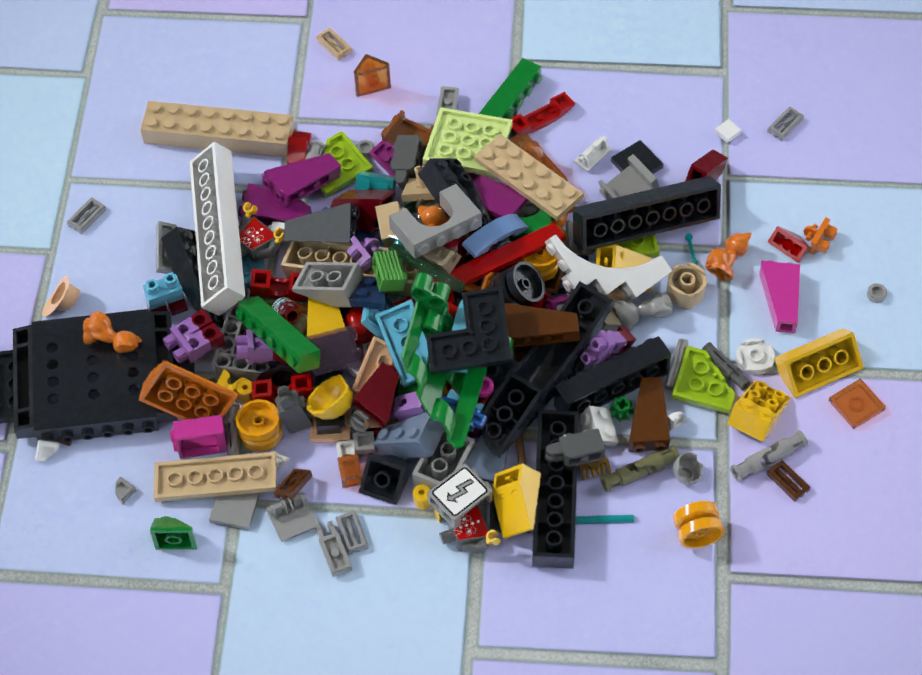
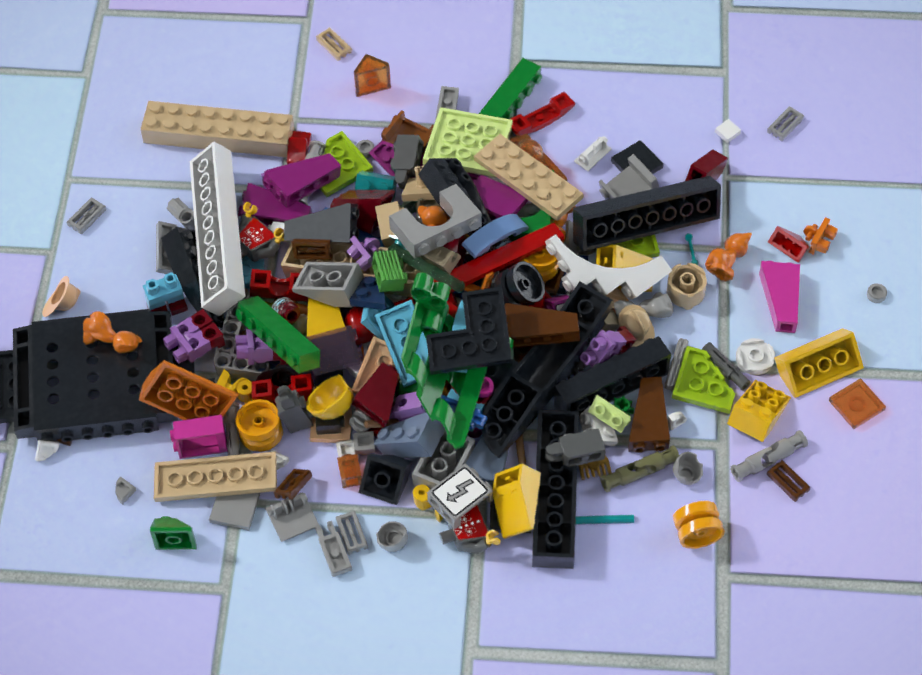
none -> light grey piece [166,198,195,231]
none -> reddish brown tile [292,239,333,260]
none -> light grey hair [376,521,408,552]
none -> yellowish green hinge [588,395,631,433]
none -> tan piece [618,304,655,347]

